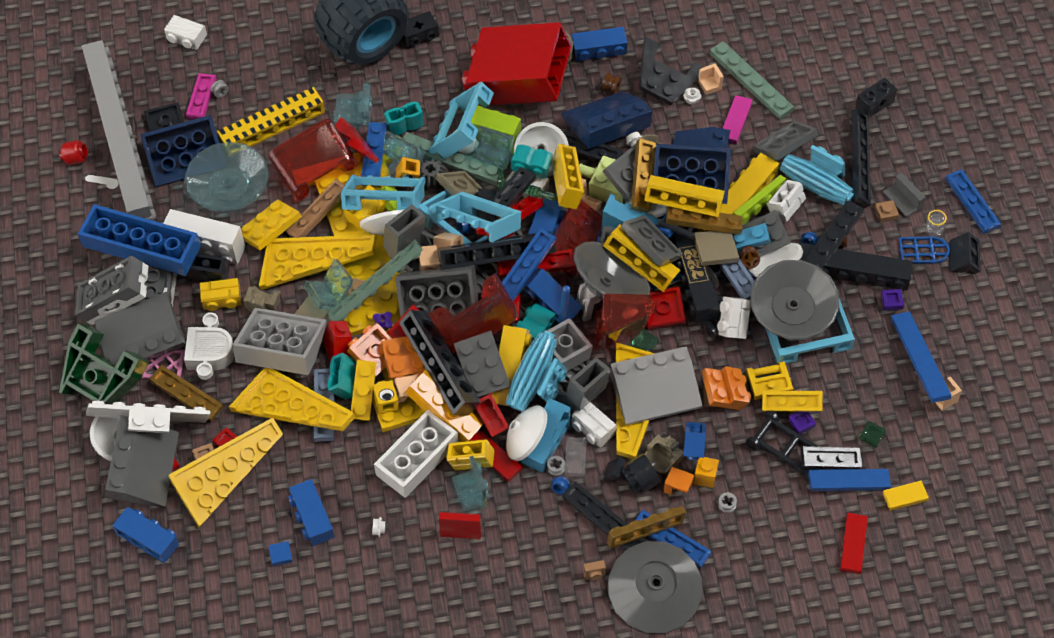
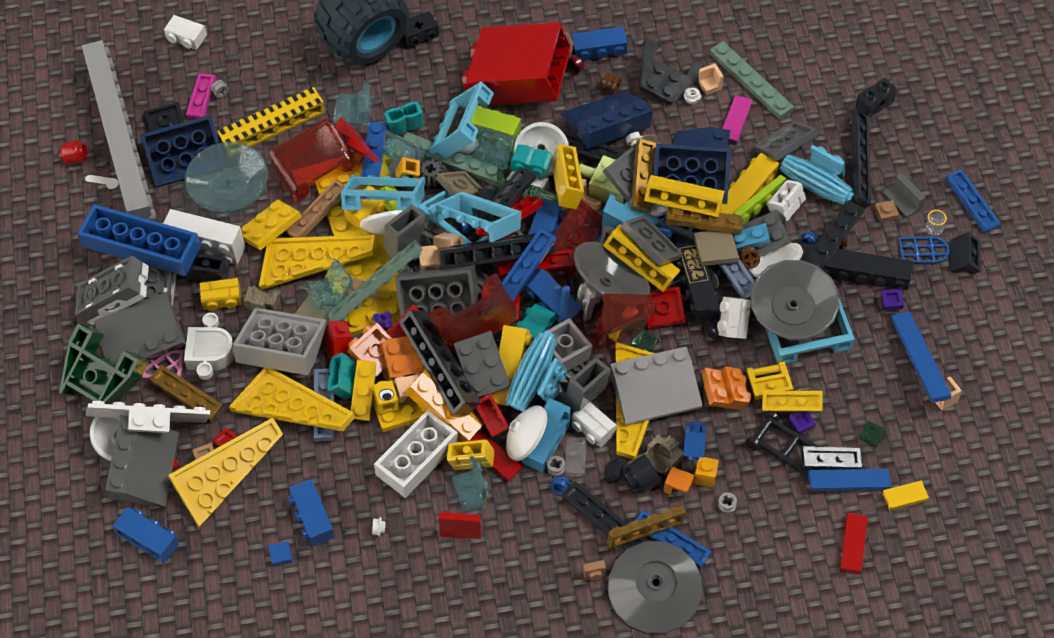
none -> dark red tile [568,55,585,73]

